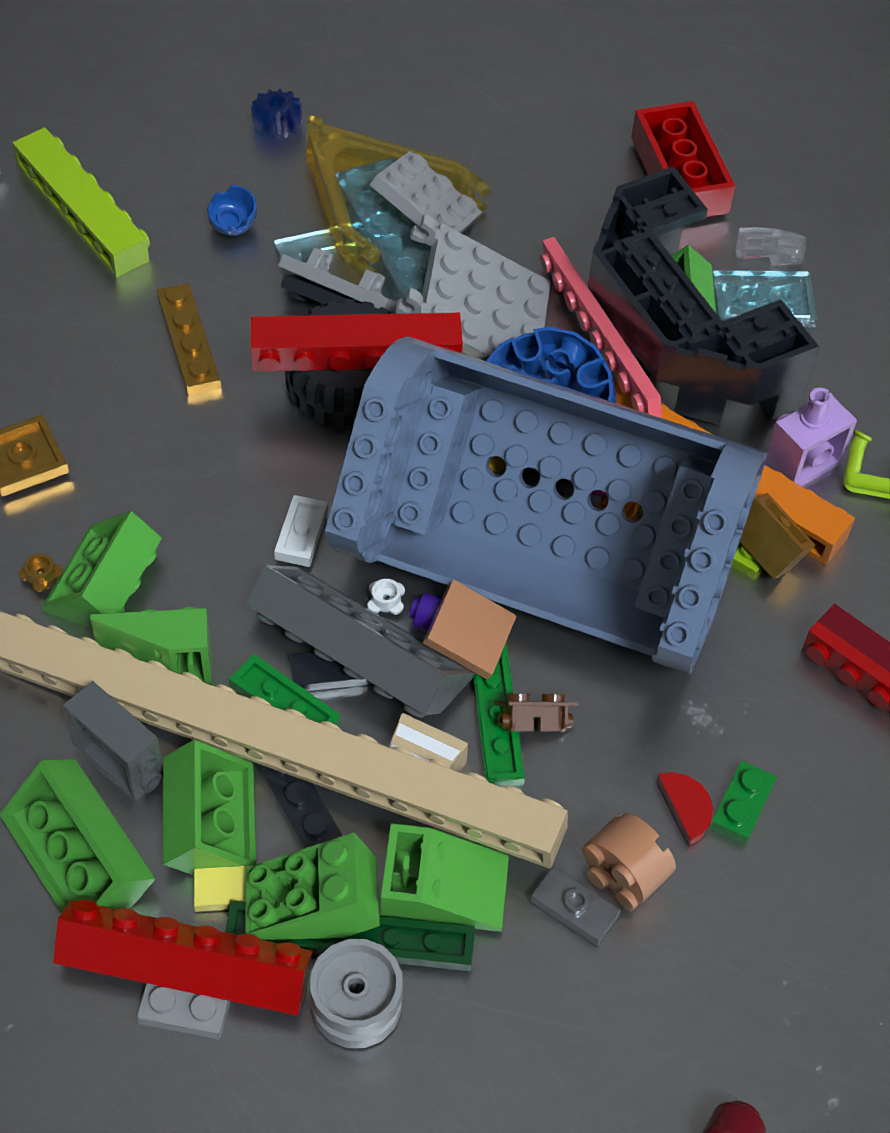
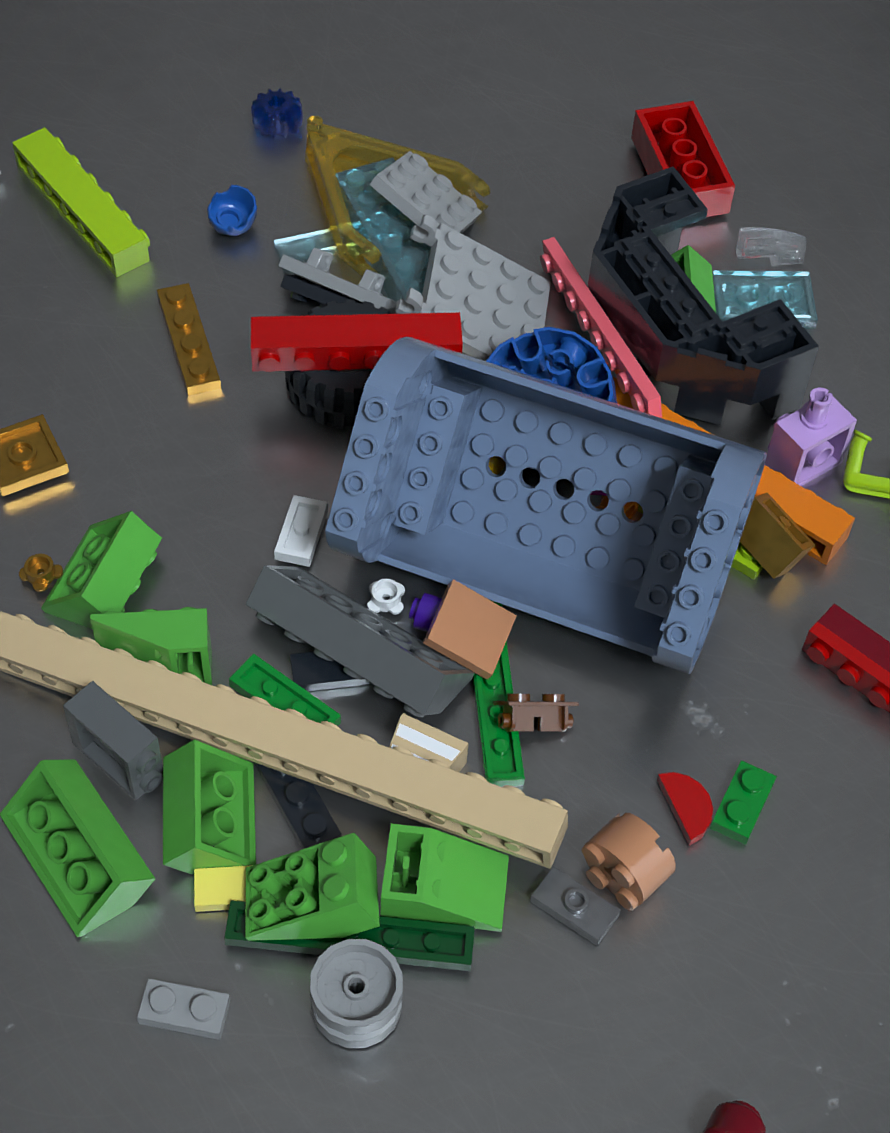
red brick [53,900,313,1016] -> none

